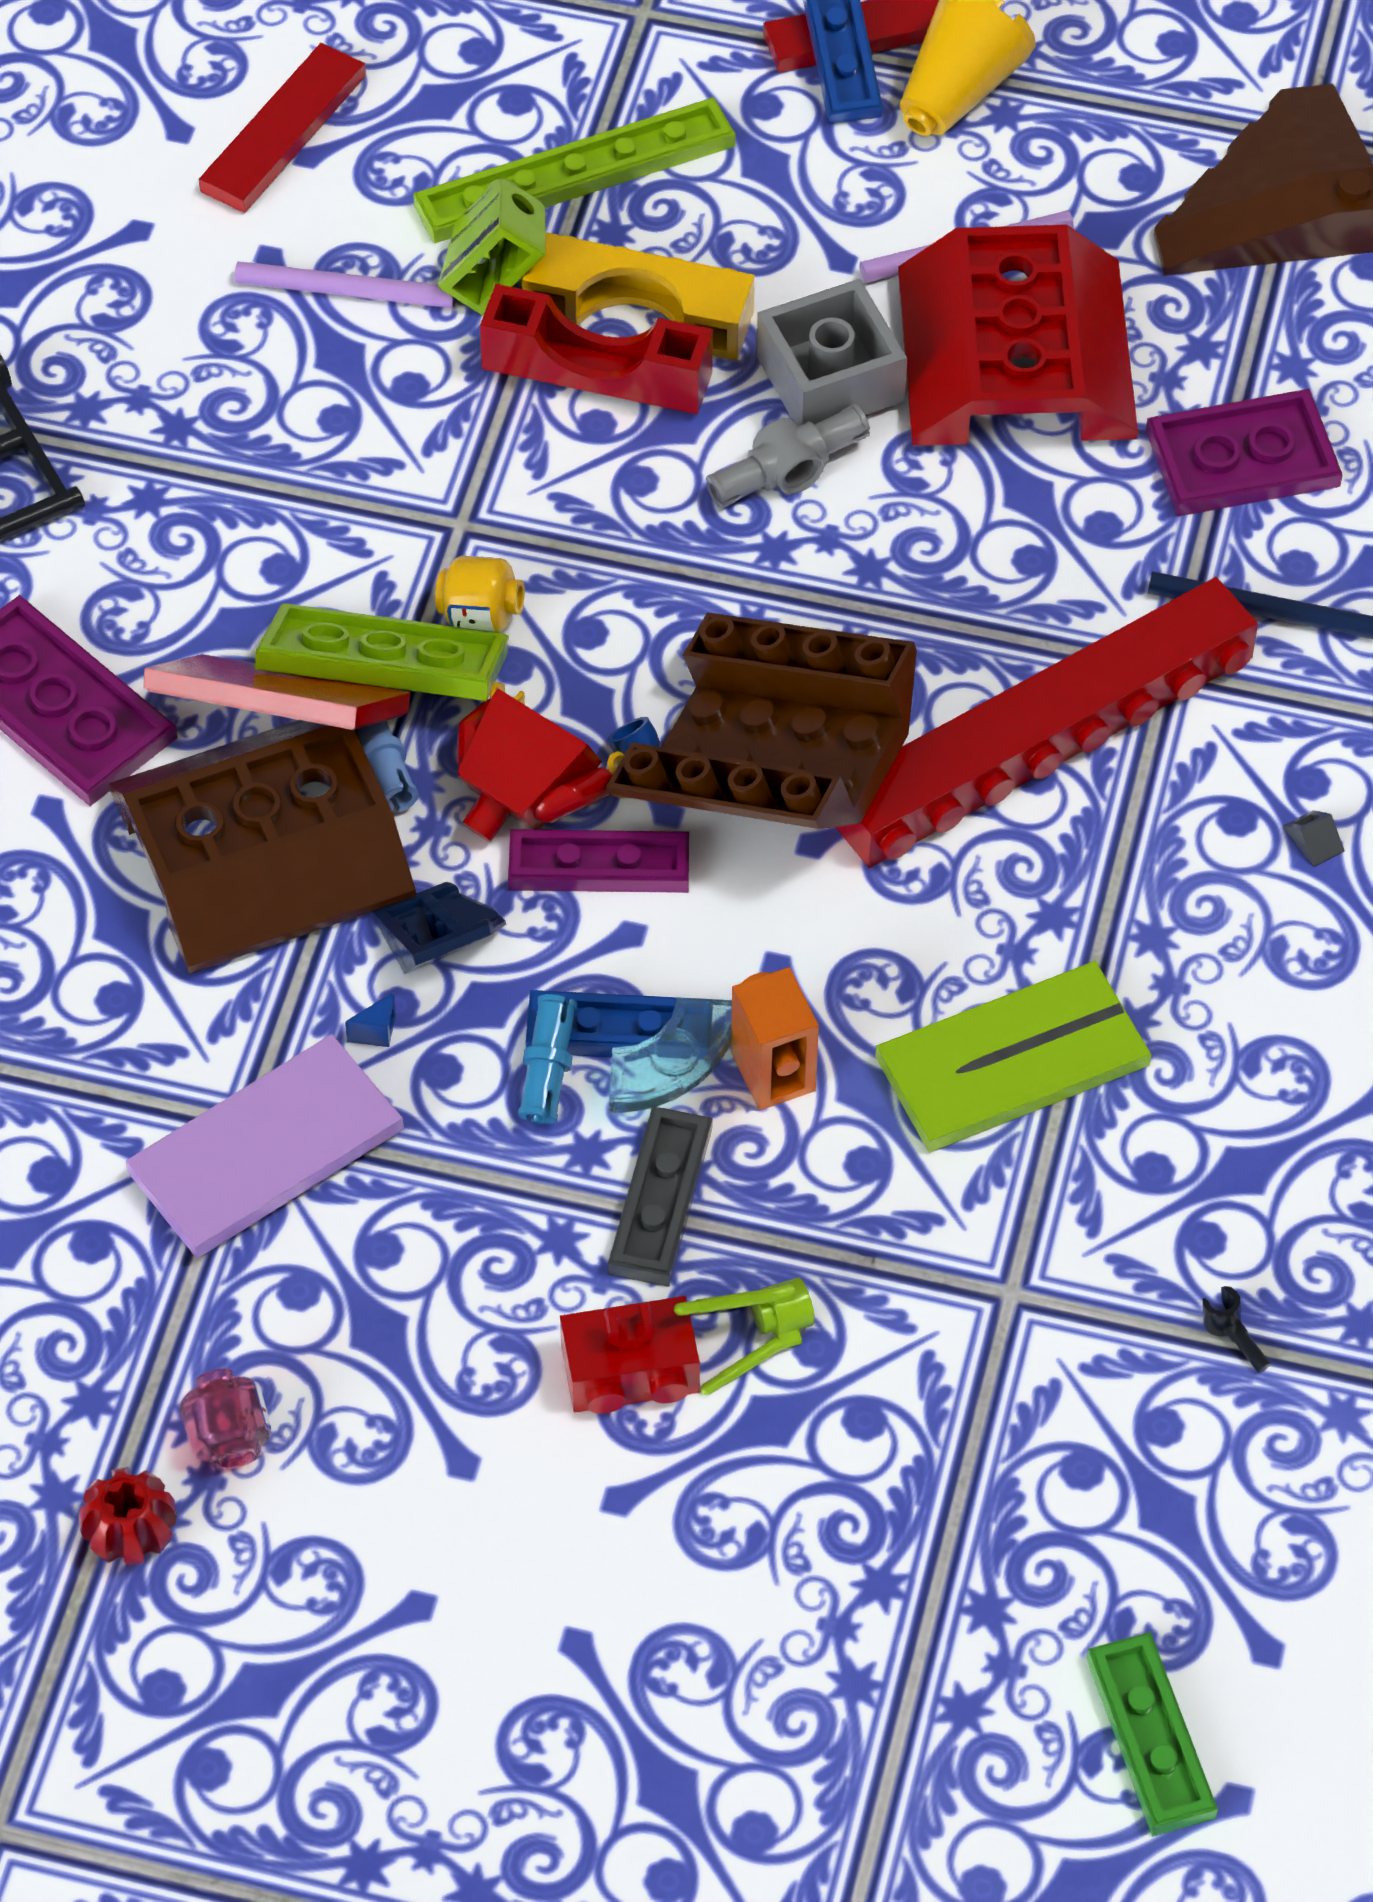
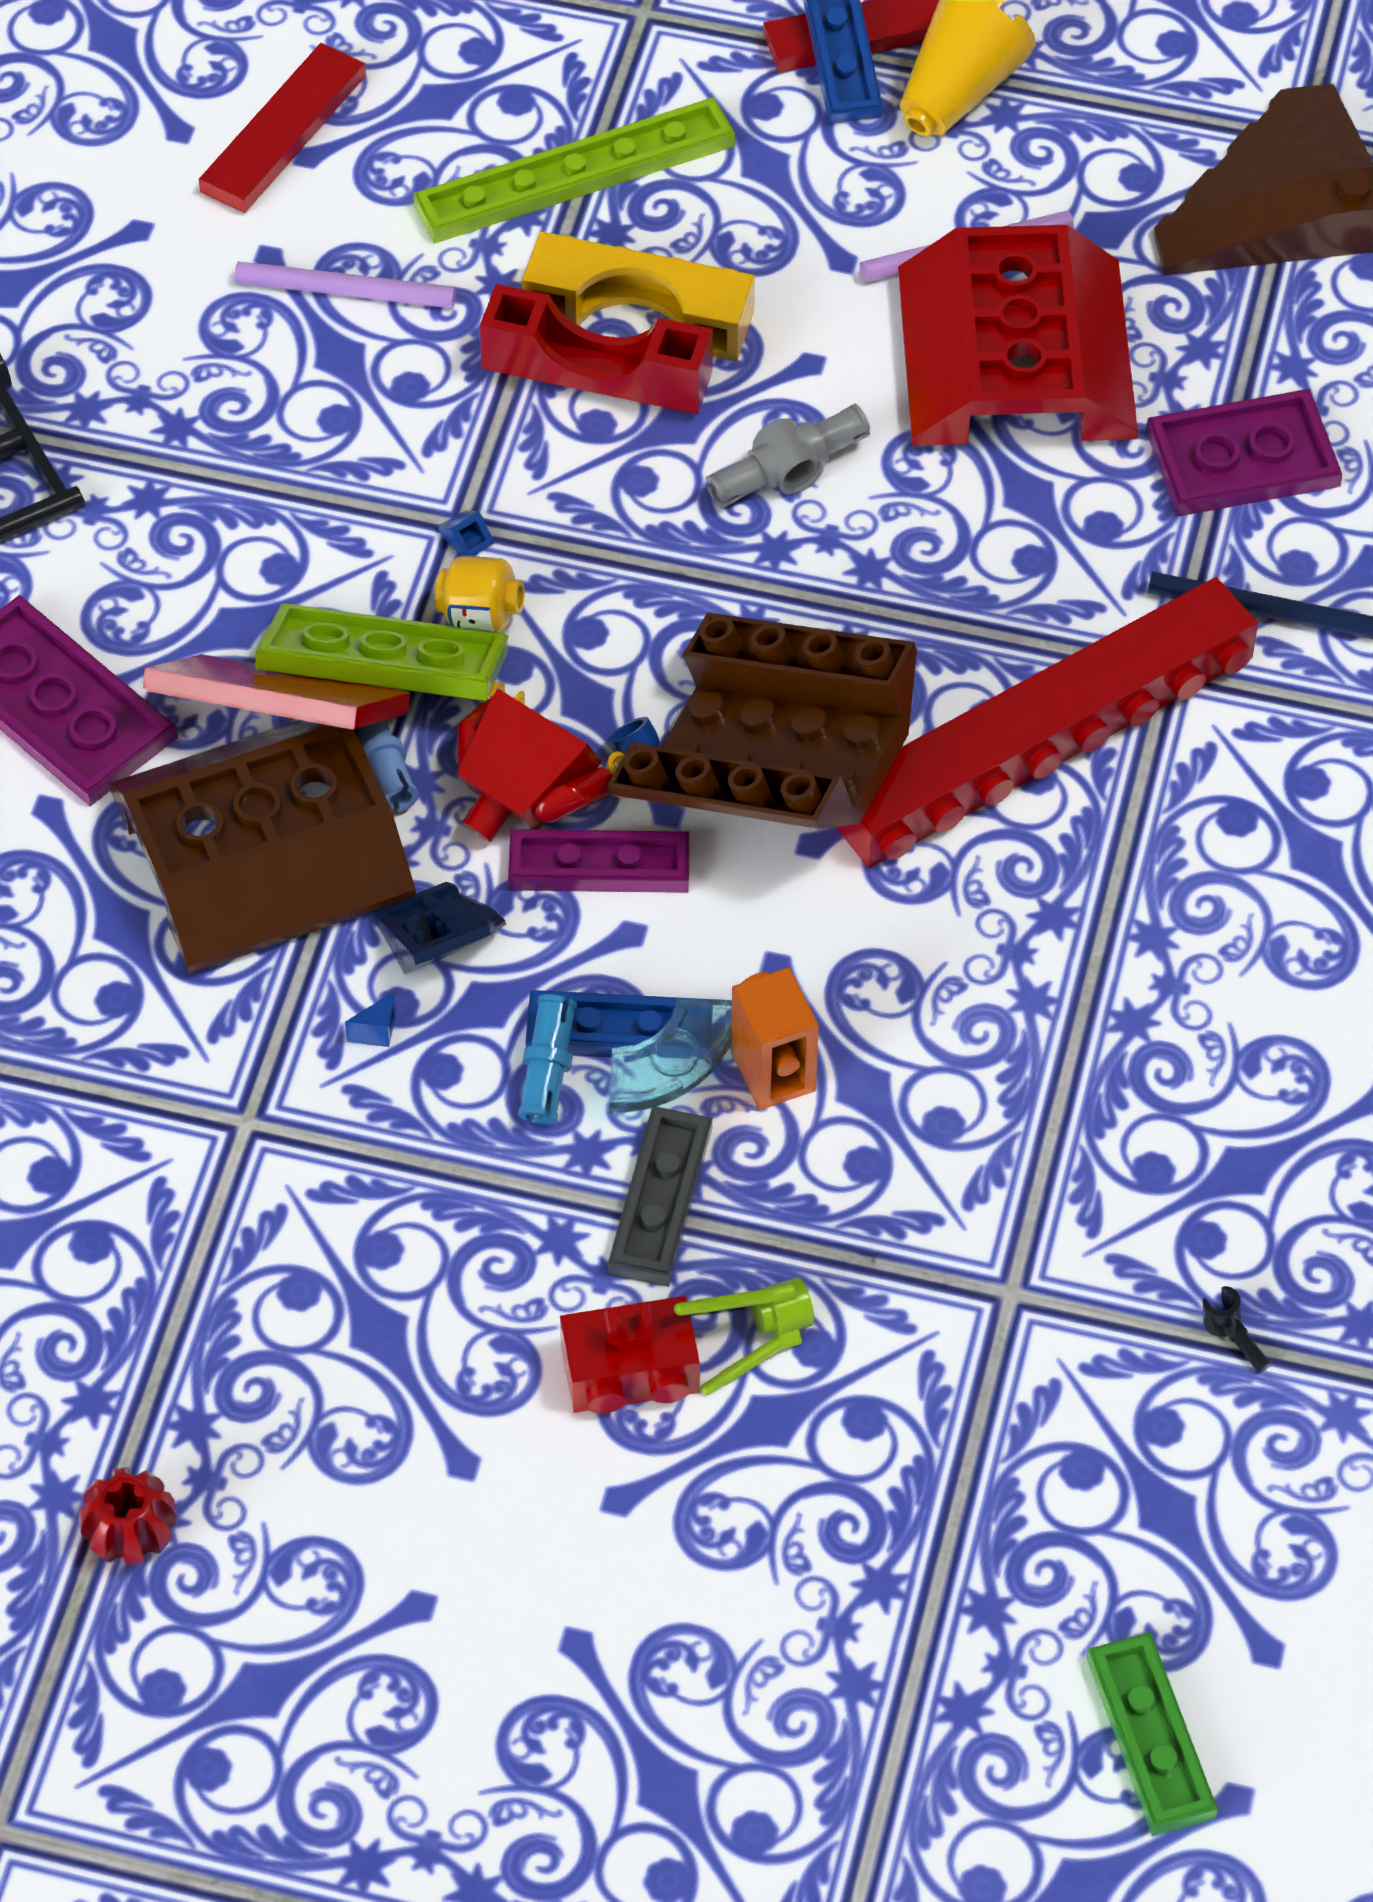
lavender tile [125,1034,404,1259] -> none
clear pink head [180,1368,271,1470] -> none
lime torso [438,179,546,315] -> none
light grey brick [756,278,907,426] -> none
lime tile [875,960,1152,1153] -> none
dark grey piece [1283,810,1345,867] -> none
none -> blue piece [435,511,495,556]

